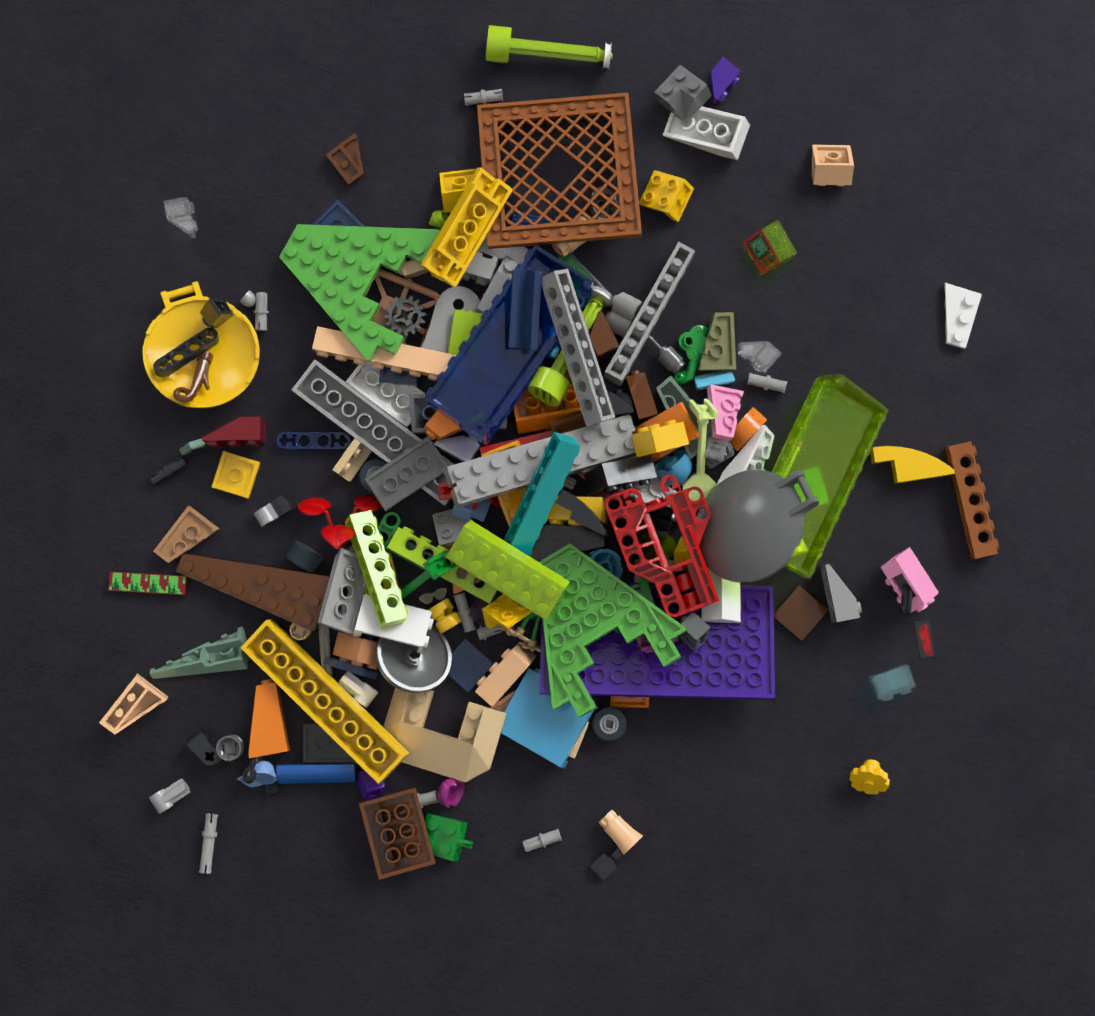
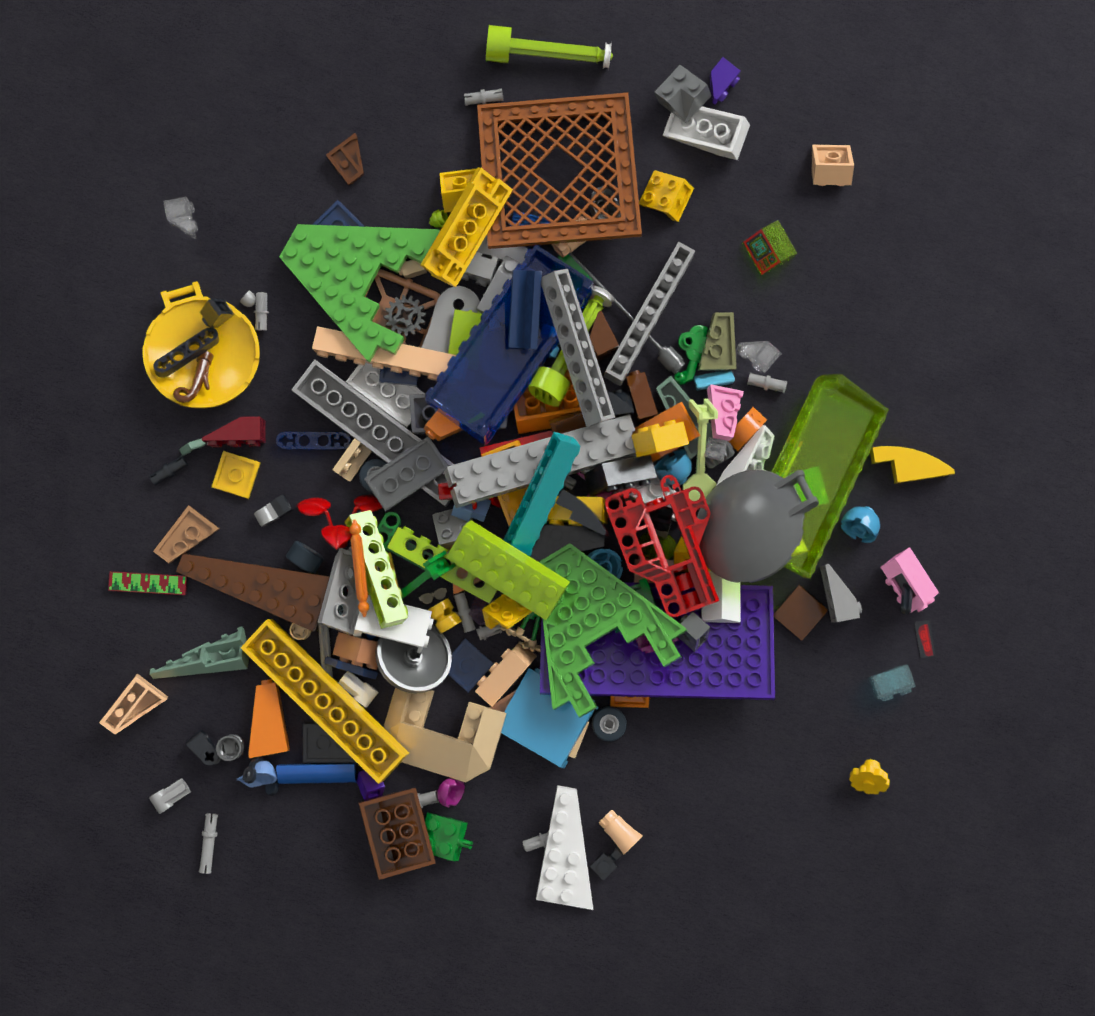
light grey slope [434,435,481,462] -> none
light grey brick [605,292,643,338] -> none
white wing [944,283,982,349] -> none
dark orange brick [945,441,999,559] -> none
none -> orange wheel [349,519,370,617]
none -> white wing [536,785,593,910]
none -> dark azure cylinder [841,506,880,543]

